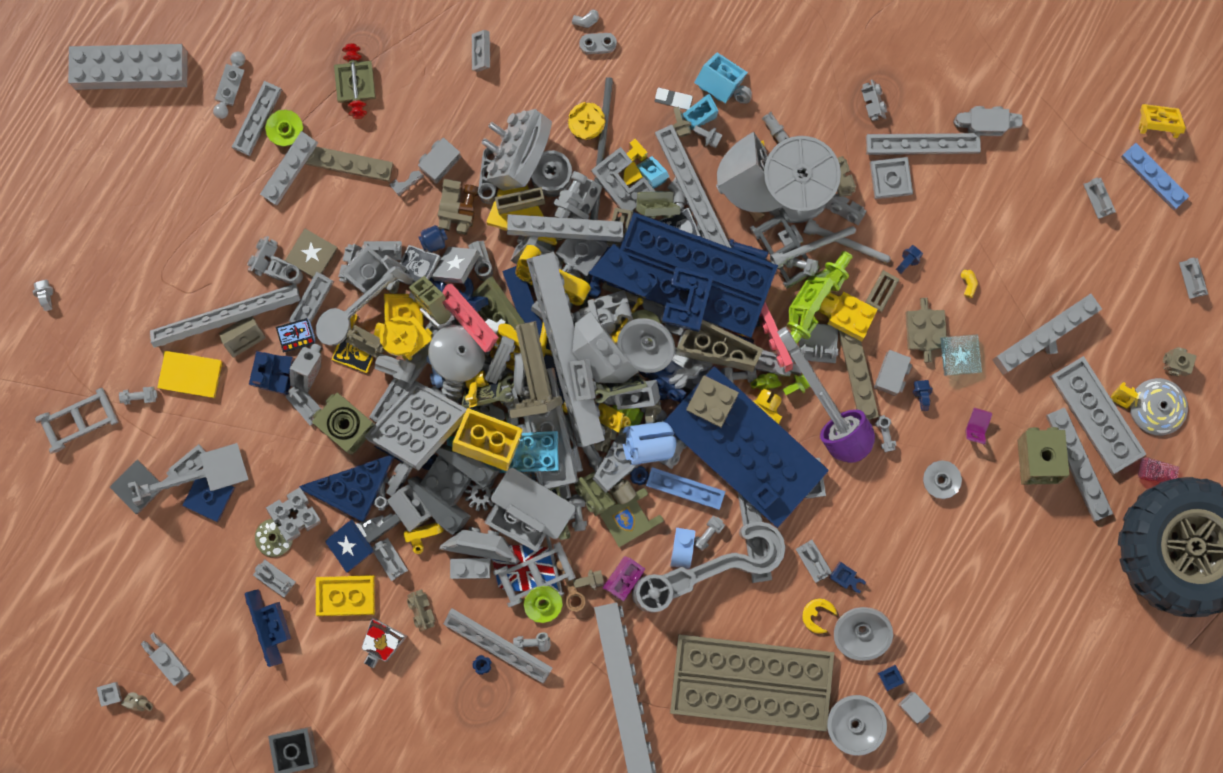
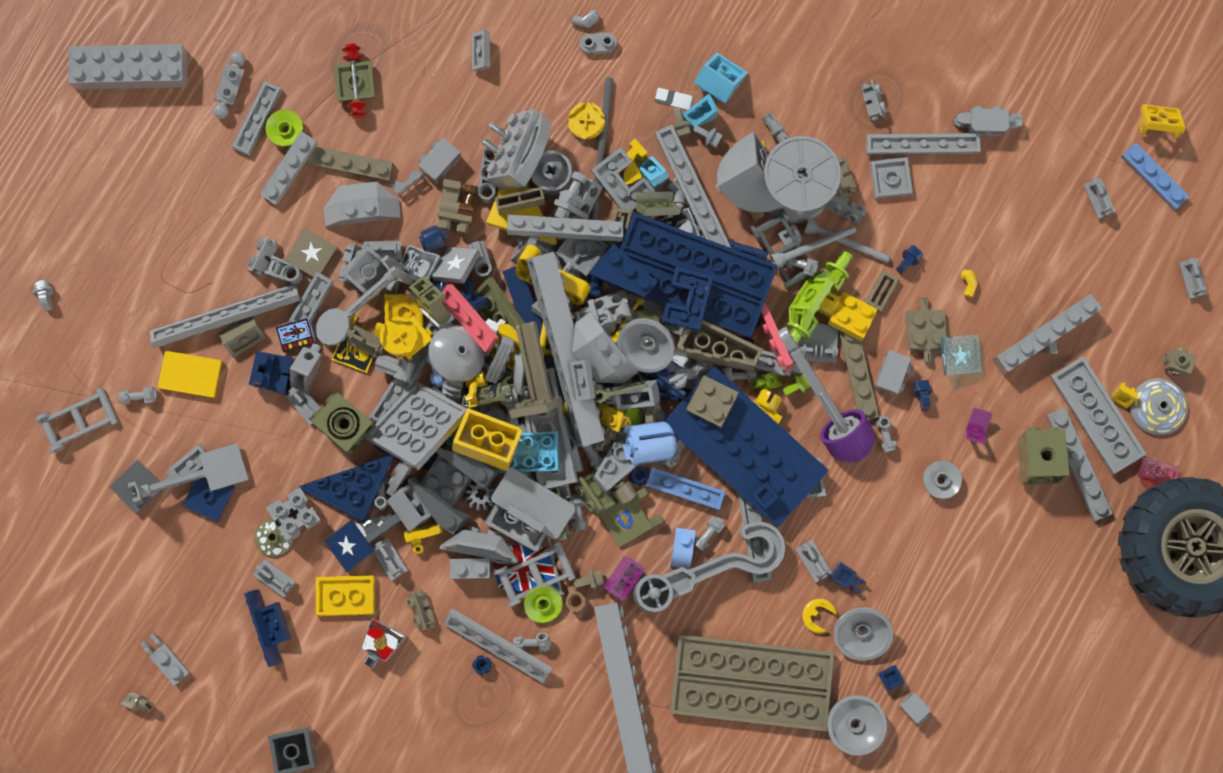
light grey plate [97,682,122,707] -> none
light grey plate [734,86,752,104] -> none
none -> light grey wedge [324,182,401,227]

